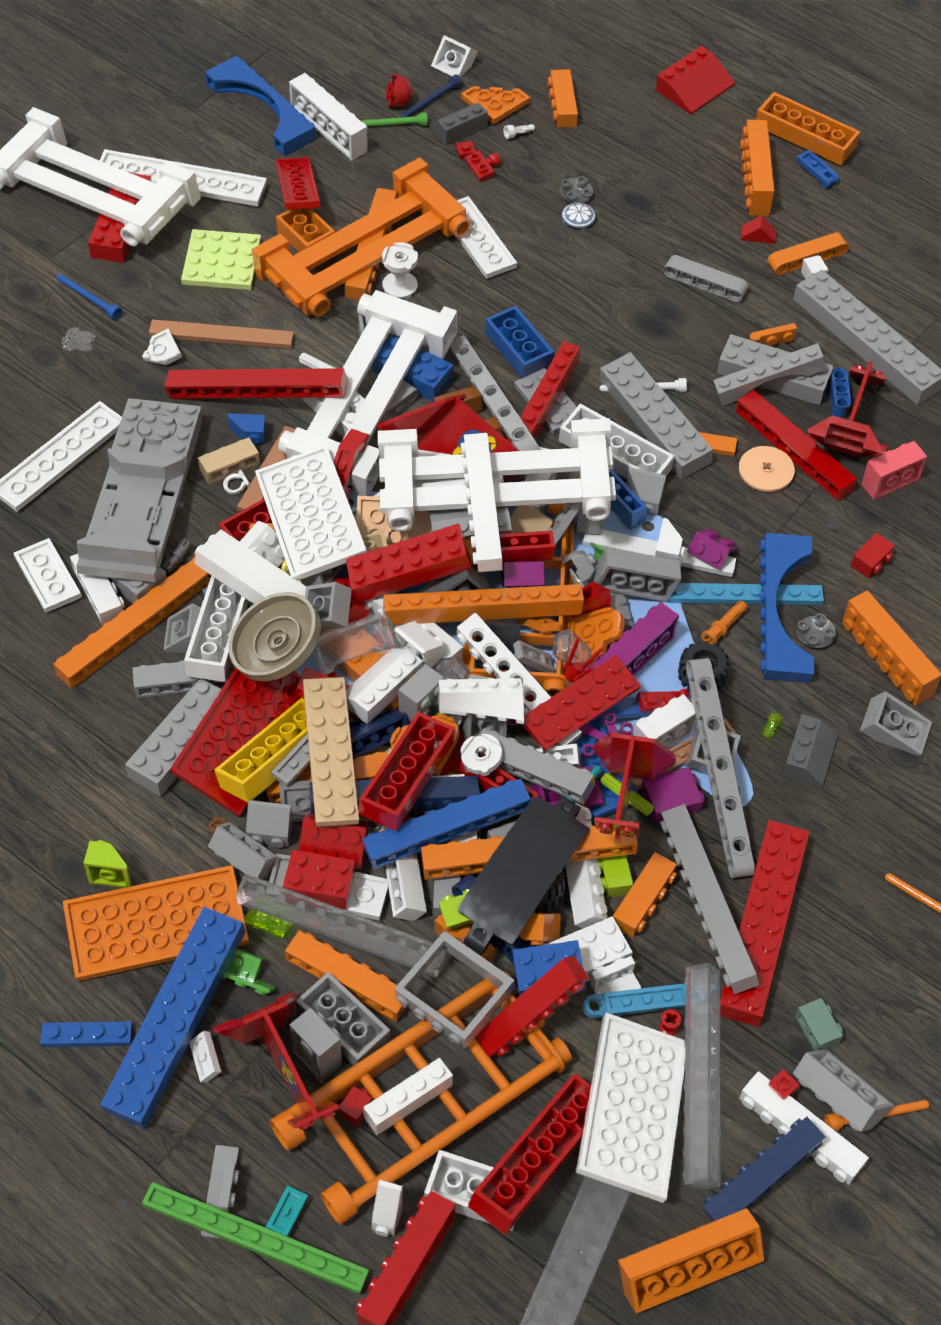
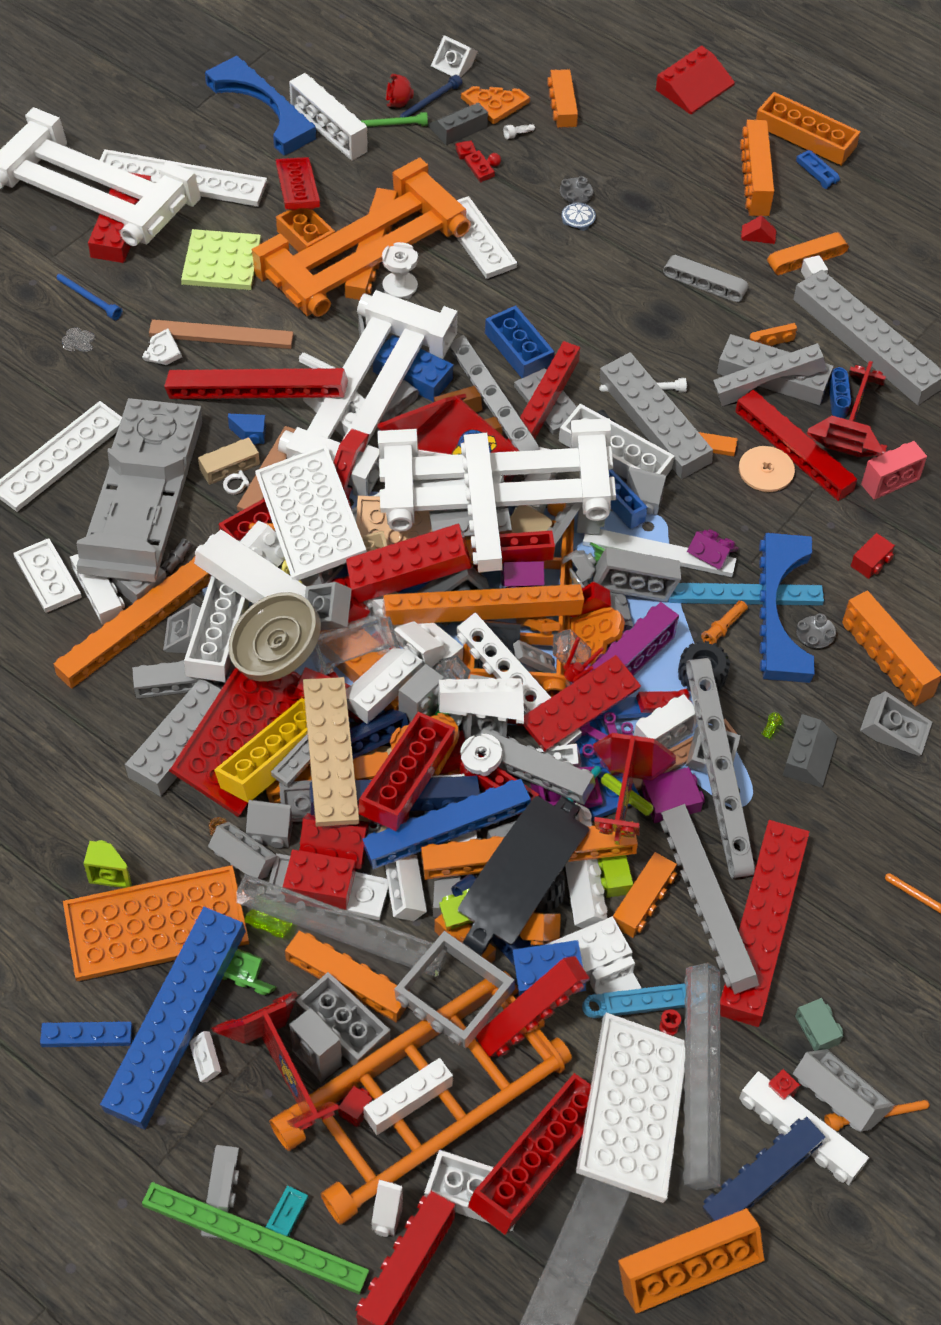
white slope [655,518,685,568] -> none

